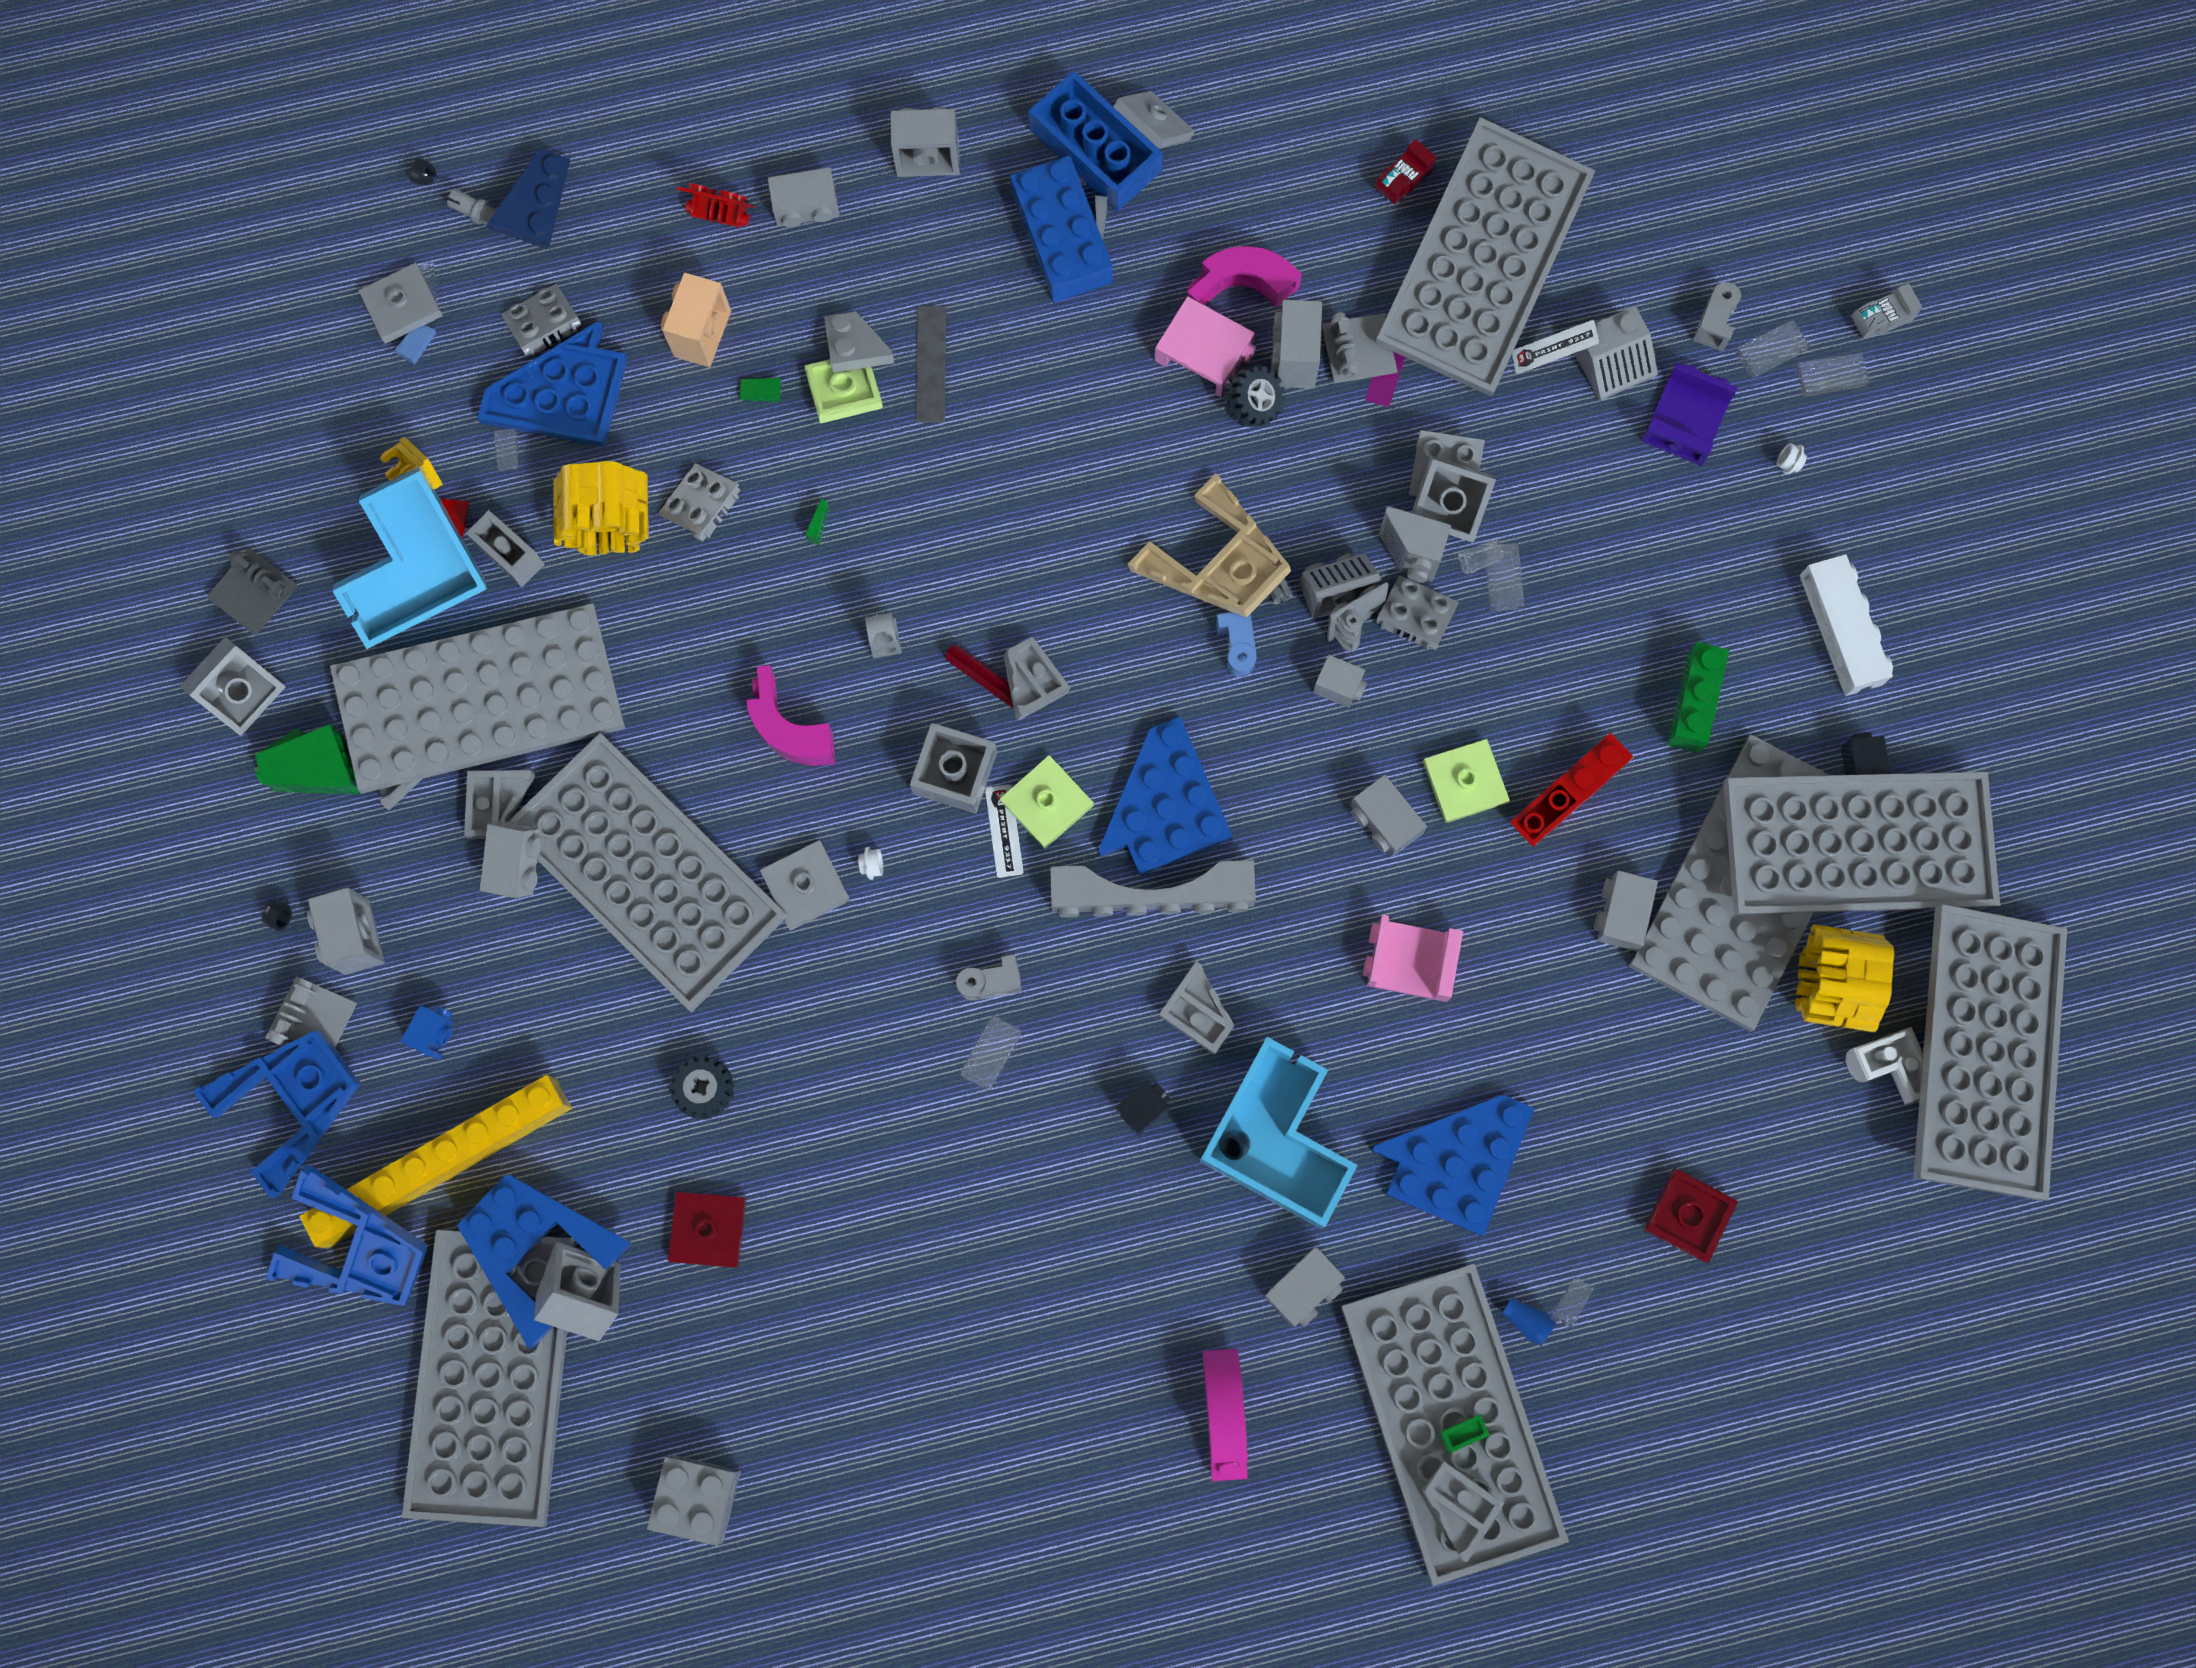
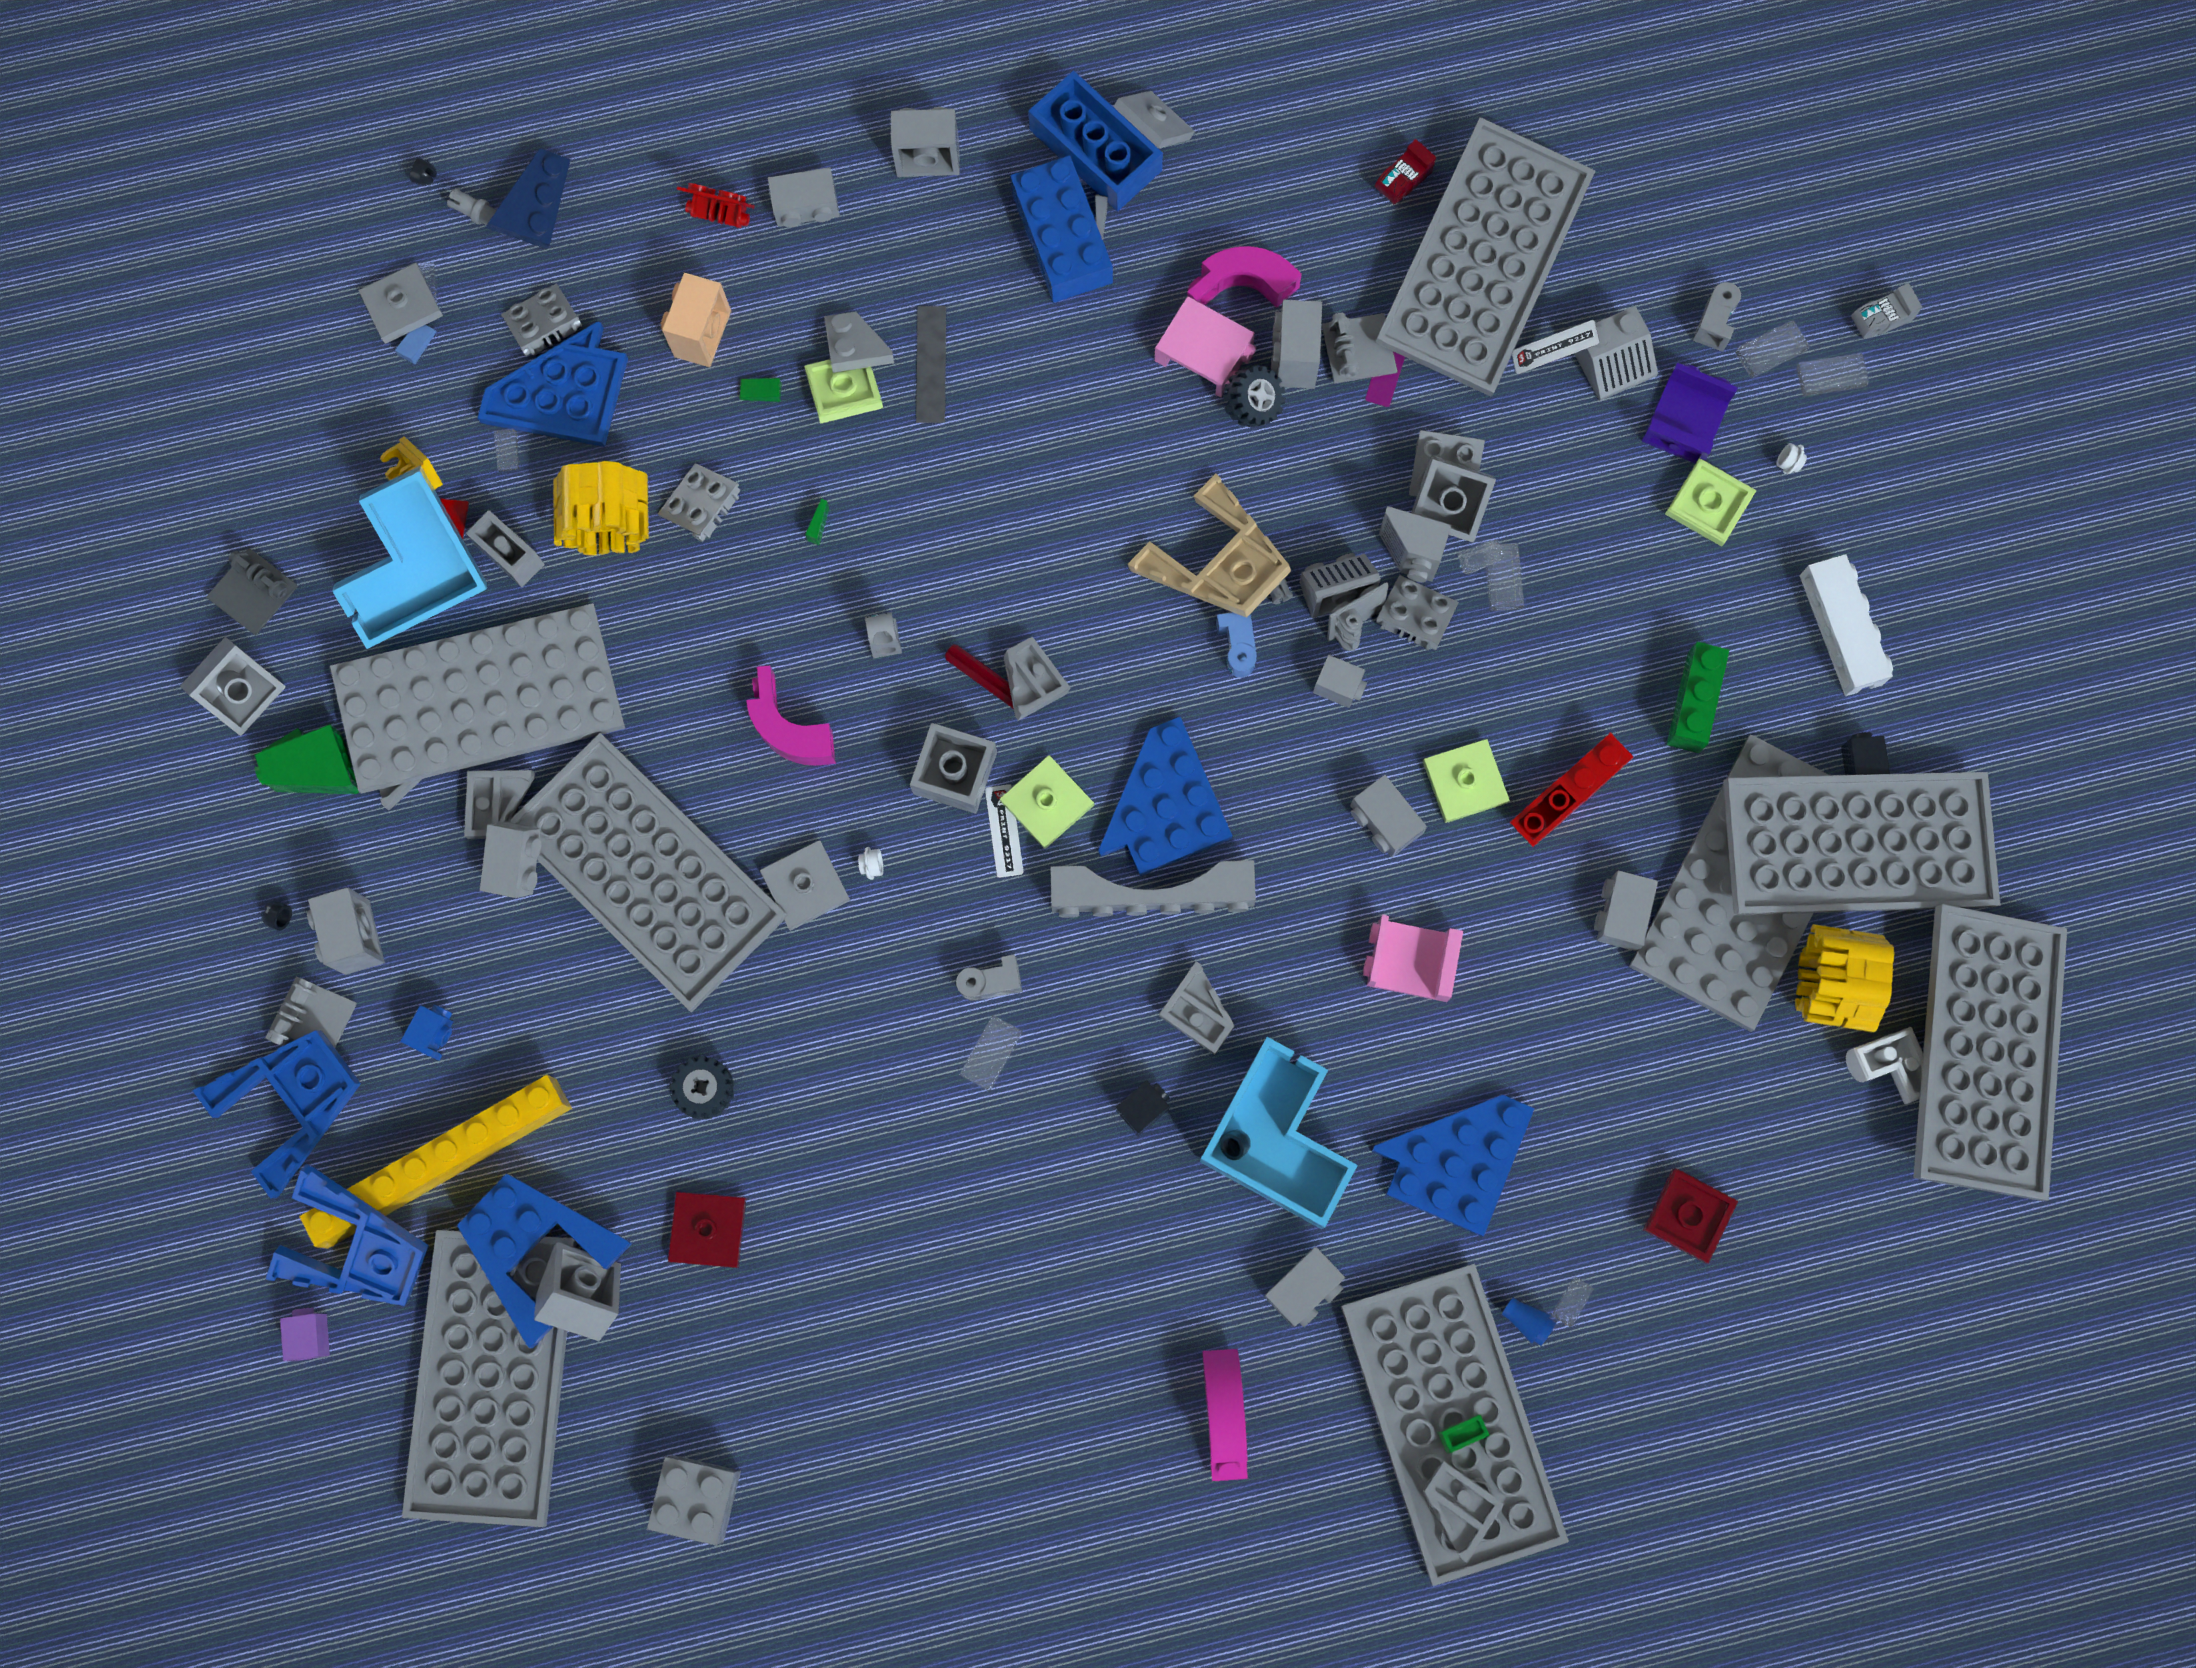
none -> medium lavender brick [280,1308,330,1361]
none -> yellowish green plate [1665,458,1756,547]

